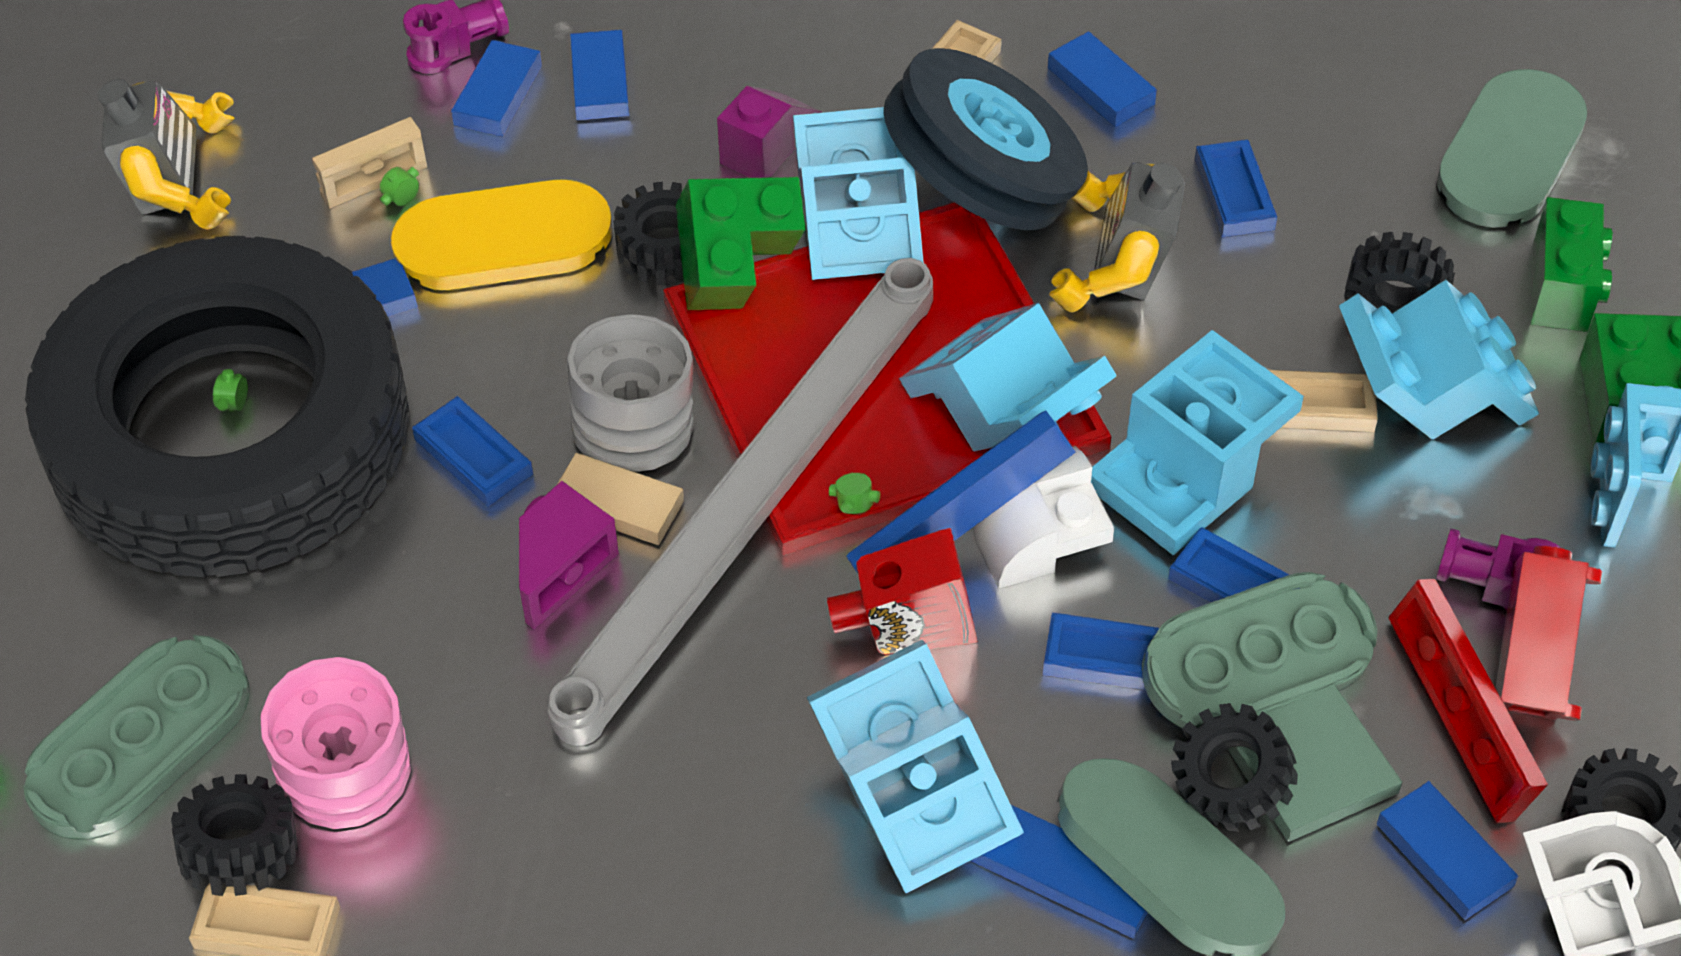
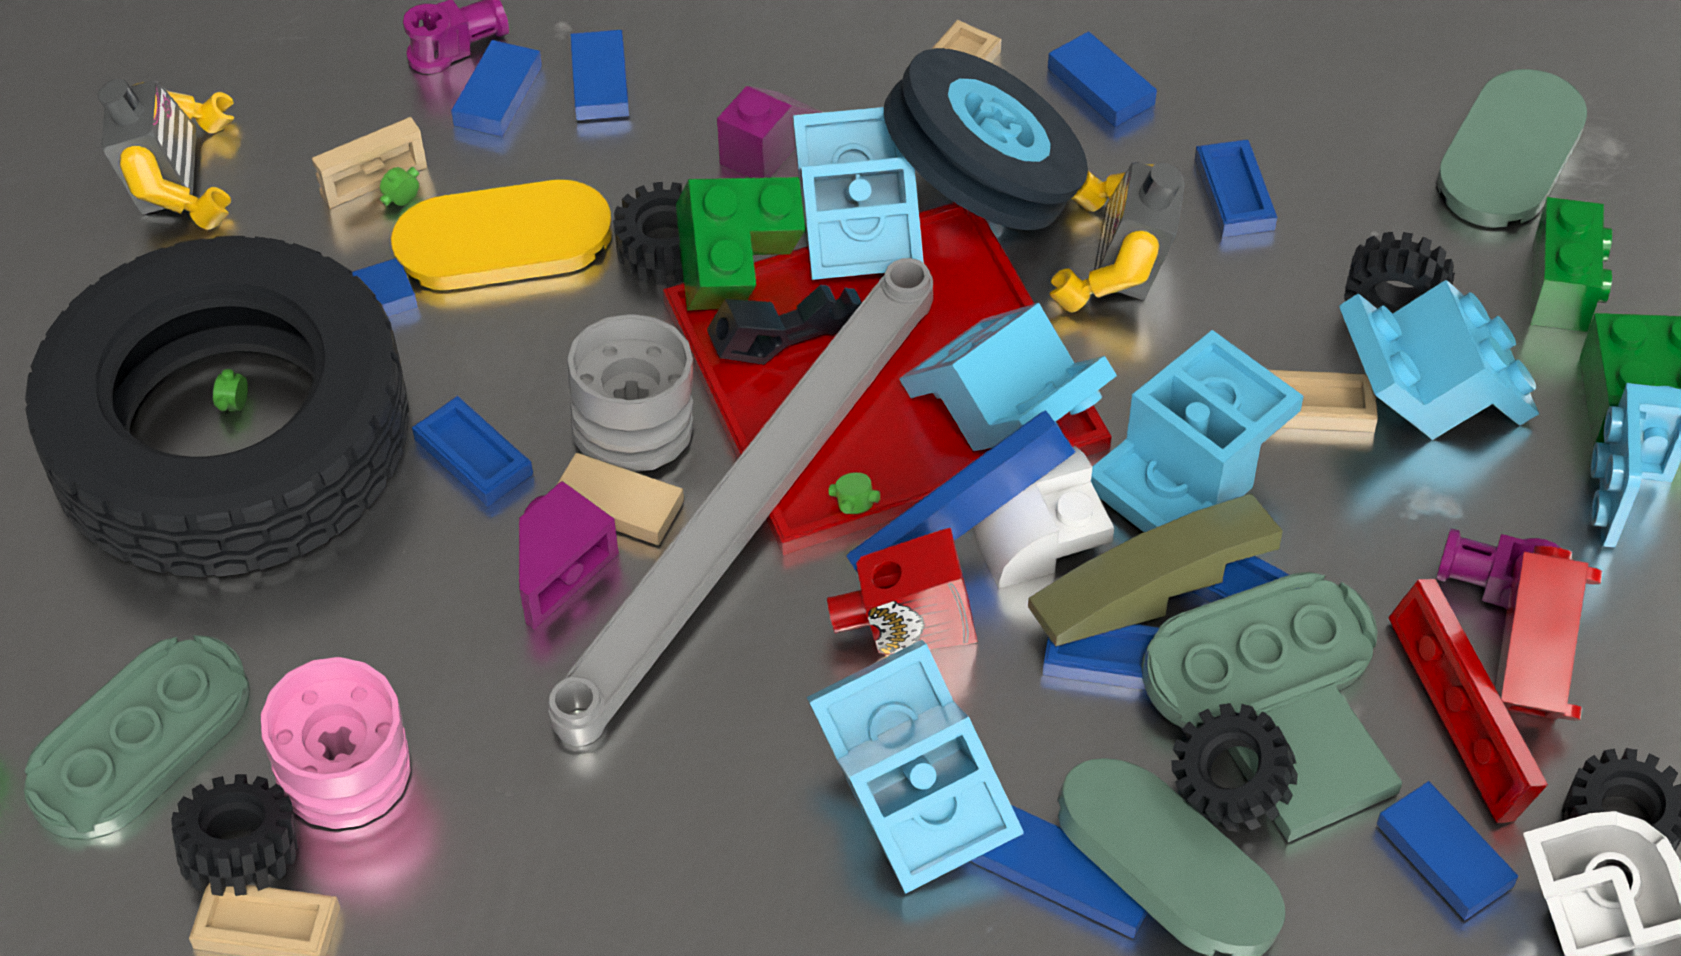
none -> black piece [707,285,862,365]
none -> olive slope [1028,493,1283,647]

